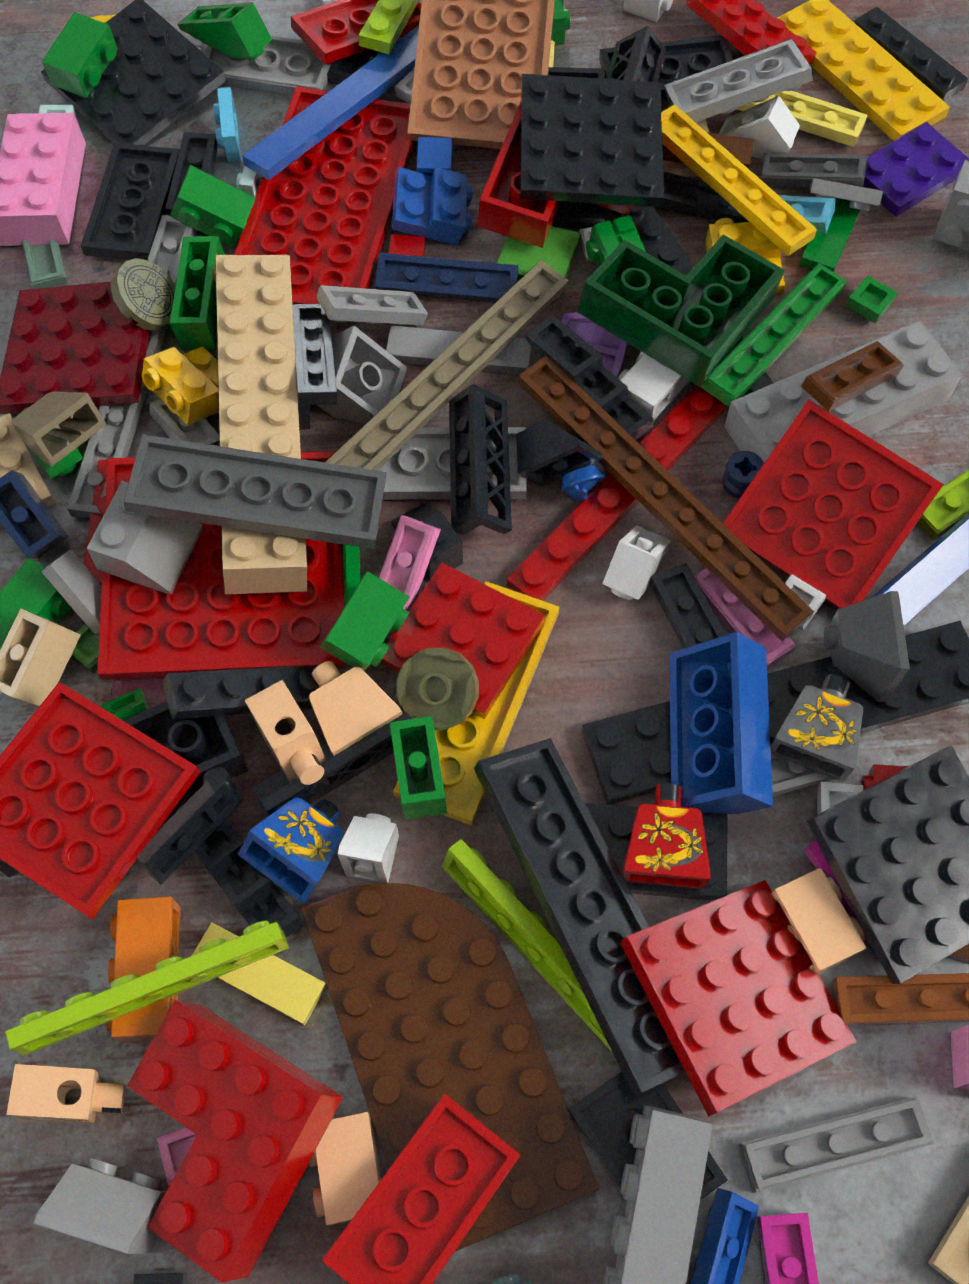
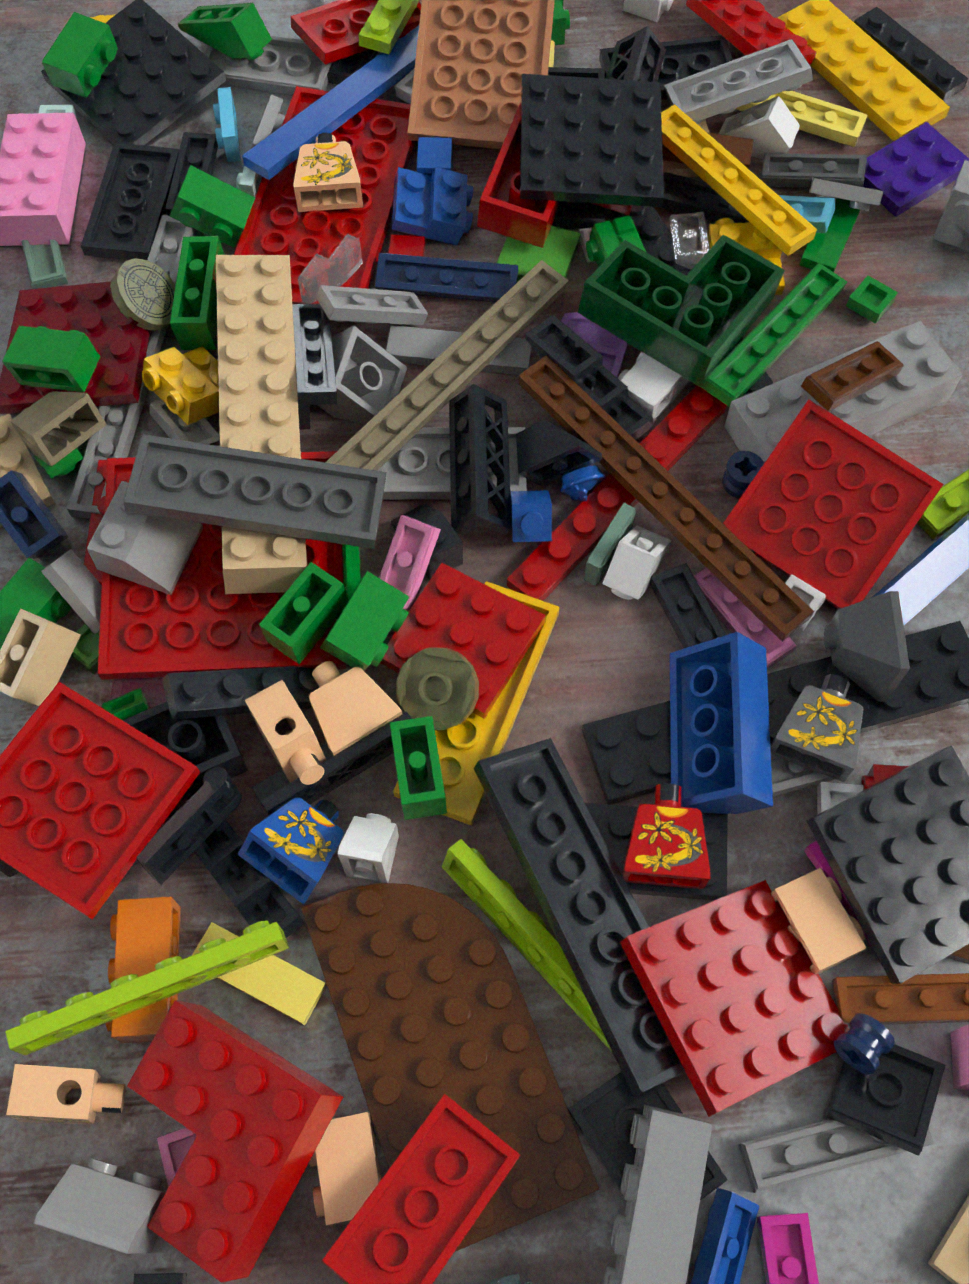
none -> green brick [2,326,100,392]
none -> light grey plate [251,94,285,149]
none -> green brick [259,562,348,664]
none -> light nougat torso [294,133,363,212]
none -> clear slope [298,234,363,304]
none -> blue brick [511,490,552,542]
none -> sand green tile [584,503,636,586]
none -> clear slope [670,212,710,270]
none -> black tile [826,1044,946,1156]
none -> dark blue wheel [834,1013,895,1075]

